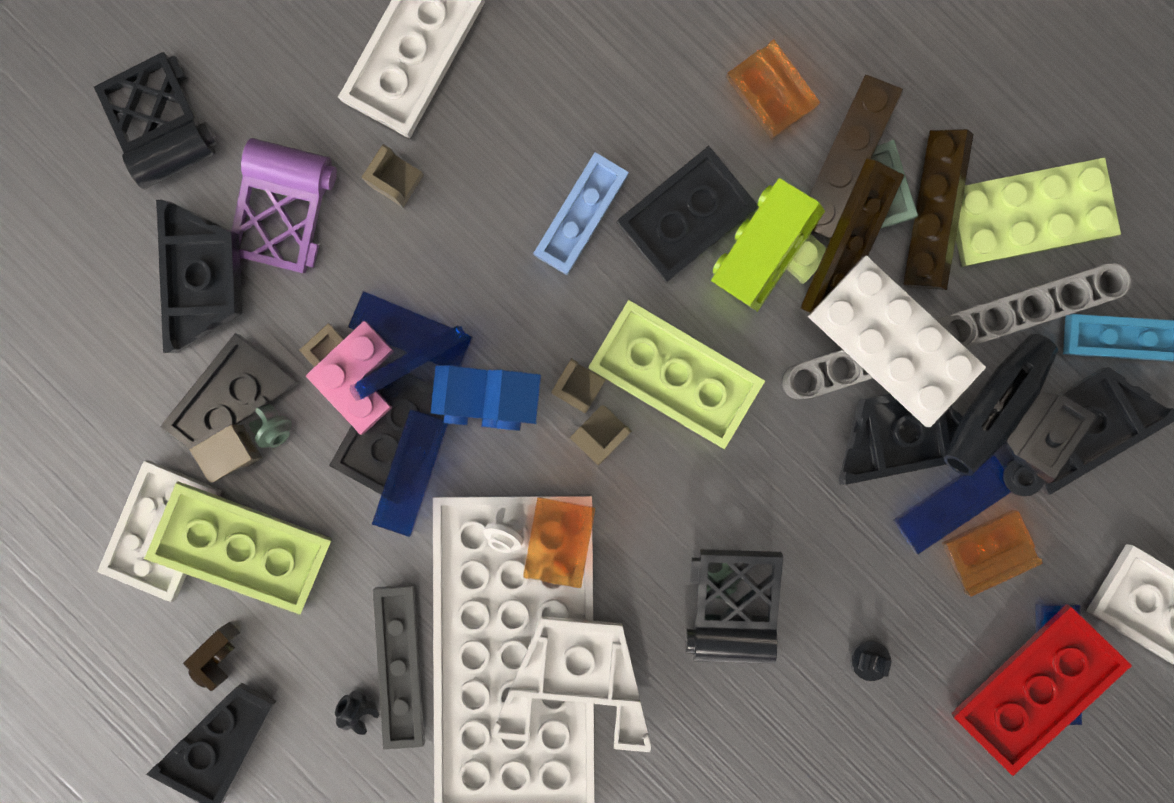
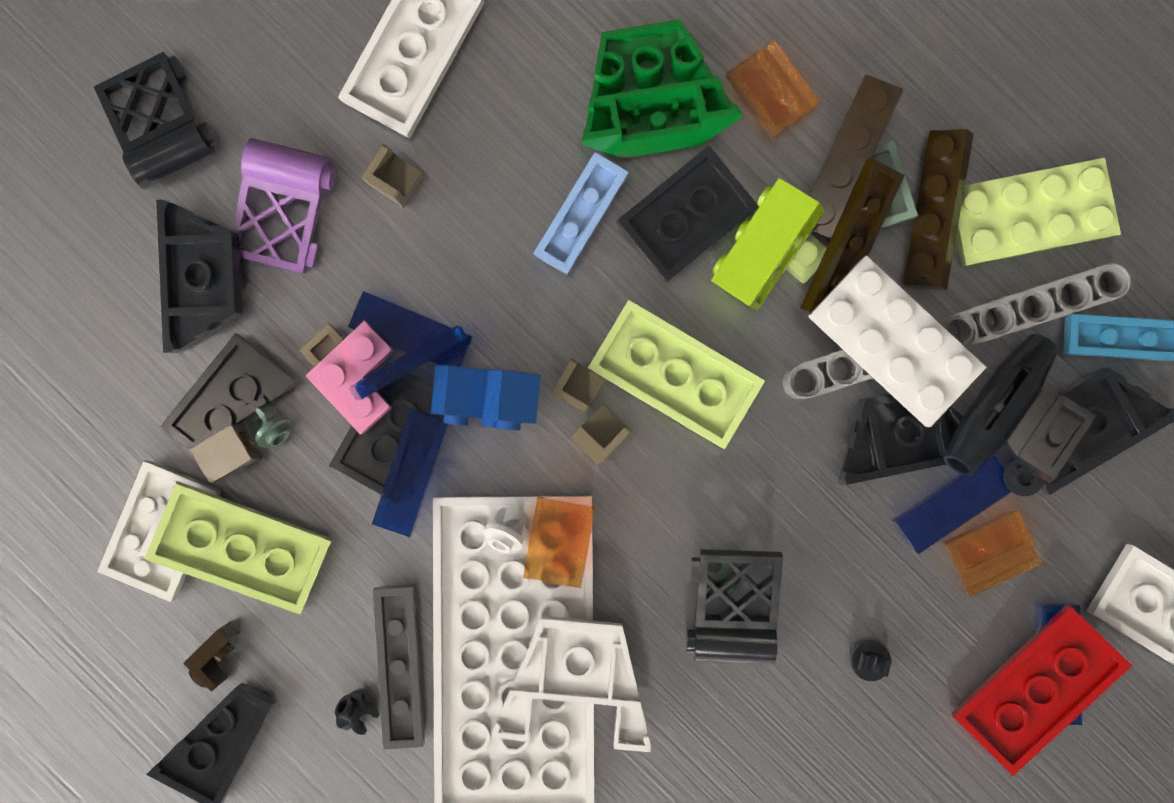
none -> green wedge [582,19,742,159]

